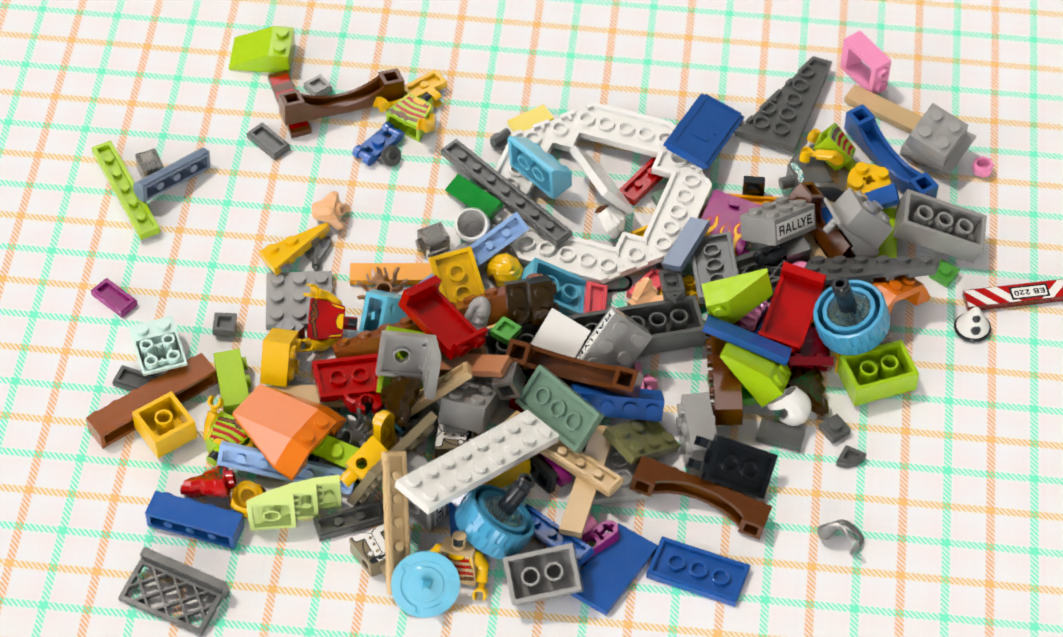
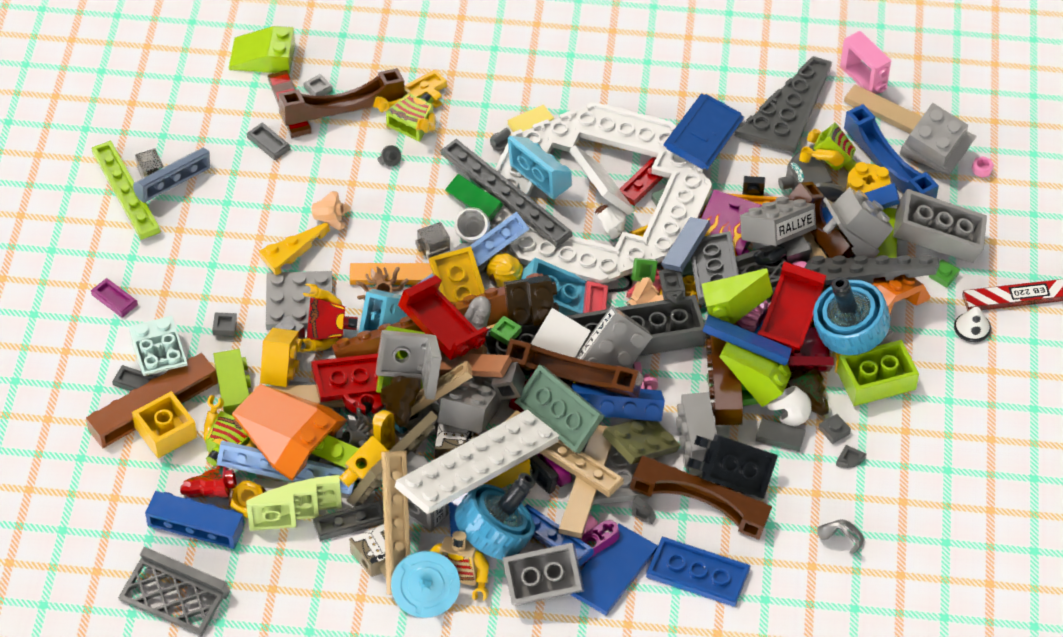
dark grey piece [304,236,331,271] -> none
plate [352,121,405,166] -> none
none -> bright green plate [631,258,658,282]
none -> dark grey tile [632,496,656,524]

